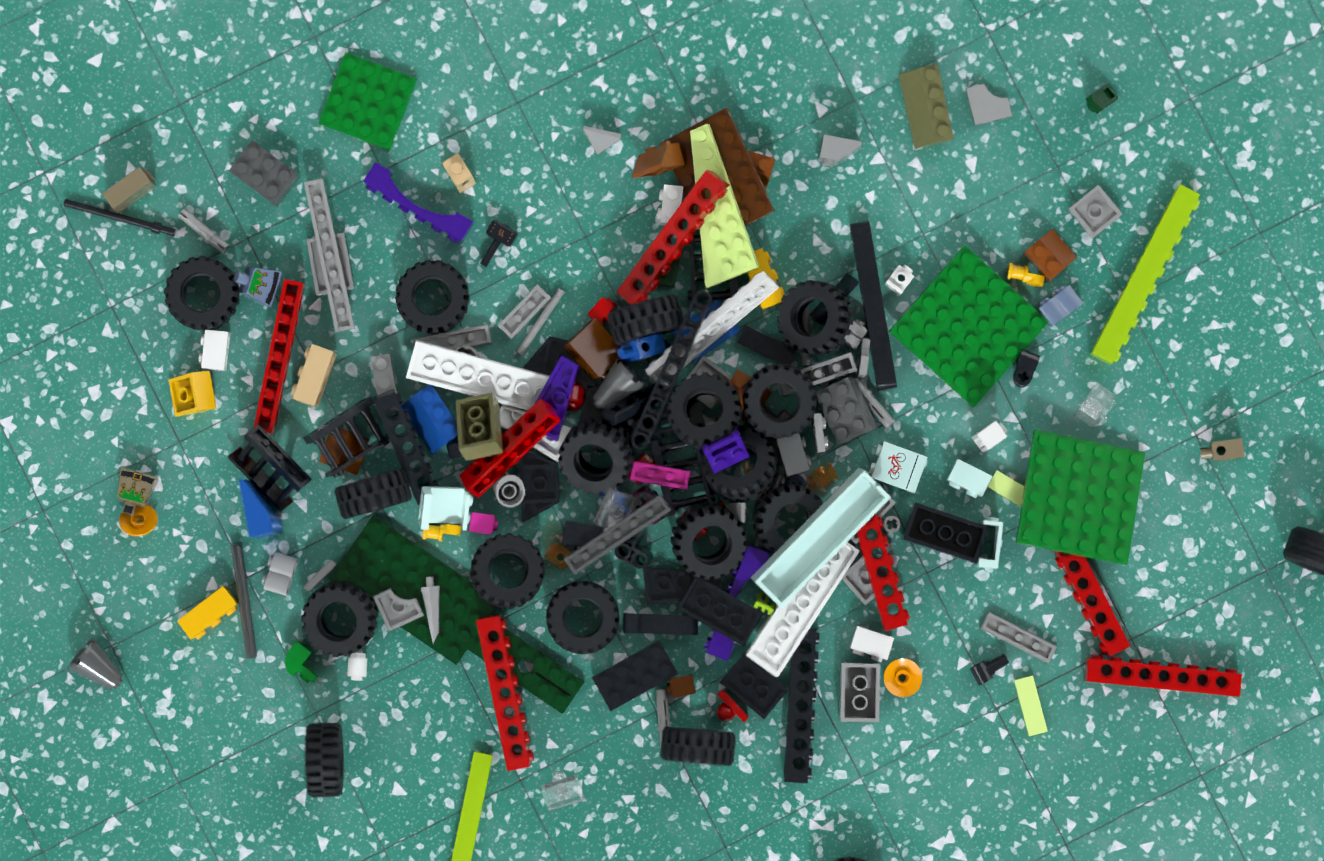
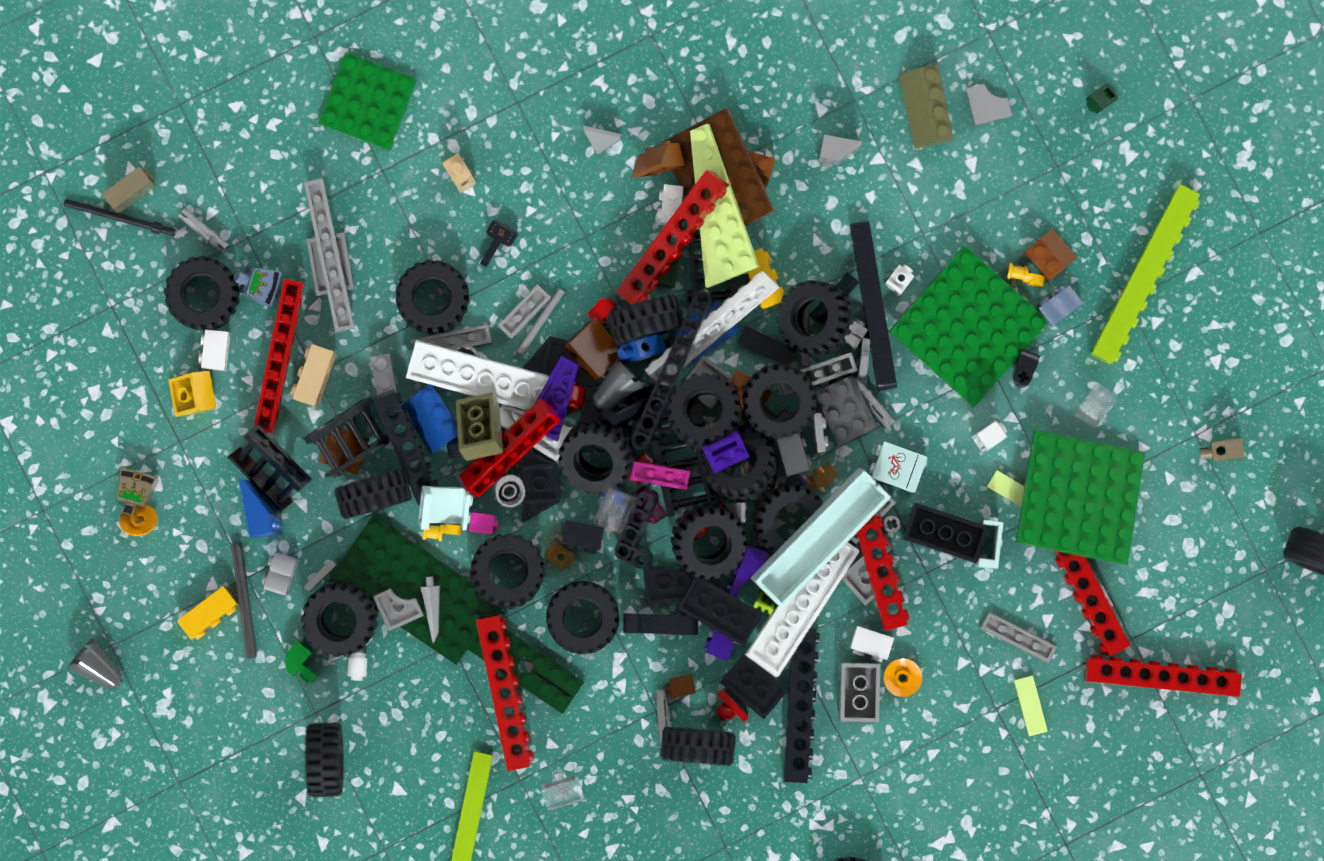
dark grey brick [229,140,300,207] -> none
dark purple arch [363,162,474,243] -> none
dark grey tile [564,494,671,575] -> none
black brick [592,640,678,712] -> none
light aqua brick [946,459,992,499] -> none
black pin [970,654,1009,686] -> none
light grey plate [1068,185,1122,239] -> none

